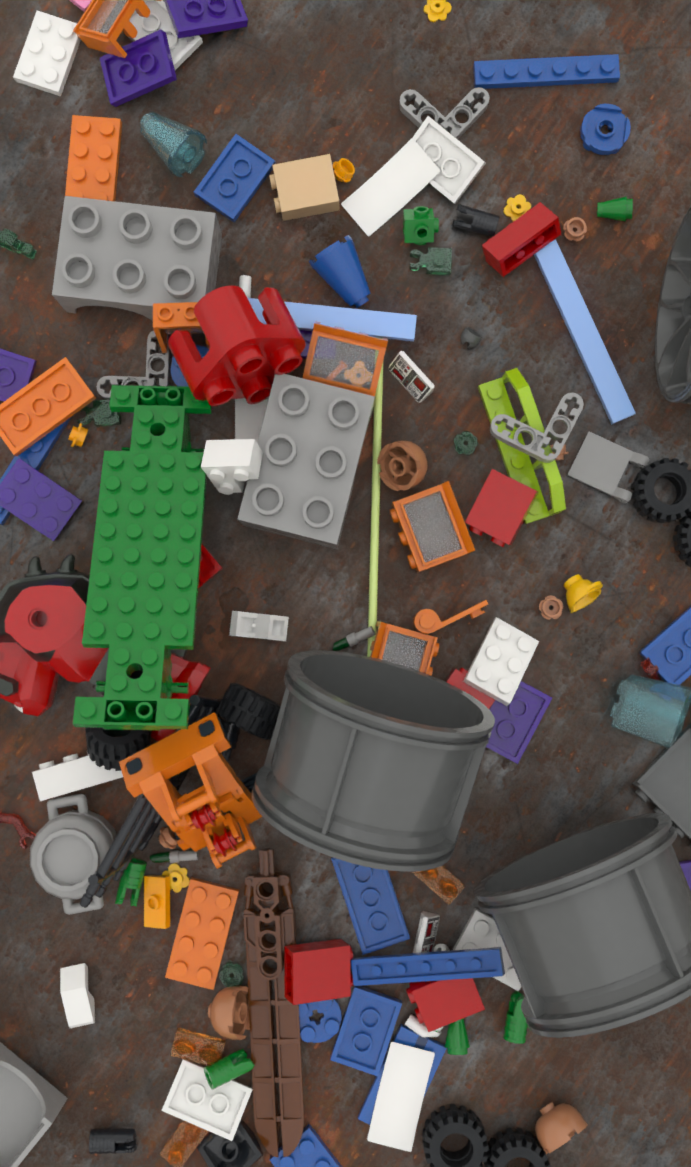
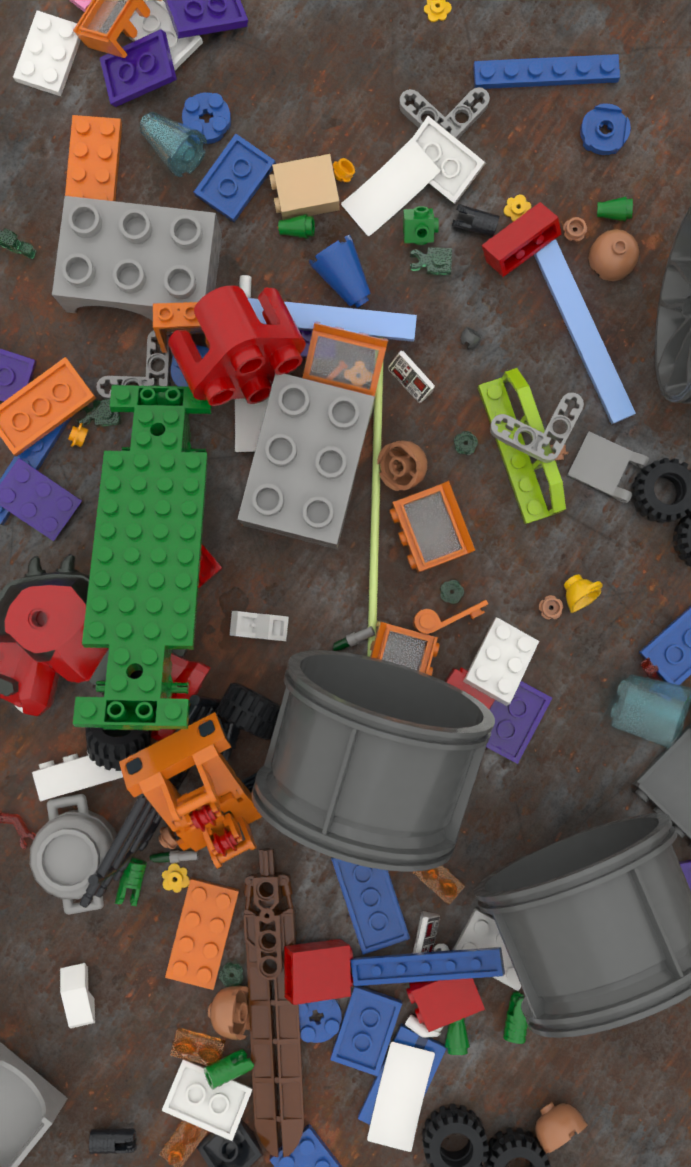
light orange plate [144,875,170,929] -> none
white brick [201,439,263,495] -> none
red brick [465,469,539,547] -> none
none -> blue plate [182,92,231,144]
none -> green cone [278,214,315,239]
none -> clear green plate [440,580,464,604]
none -> nougat cylinder [588,229,640,281]

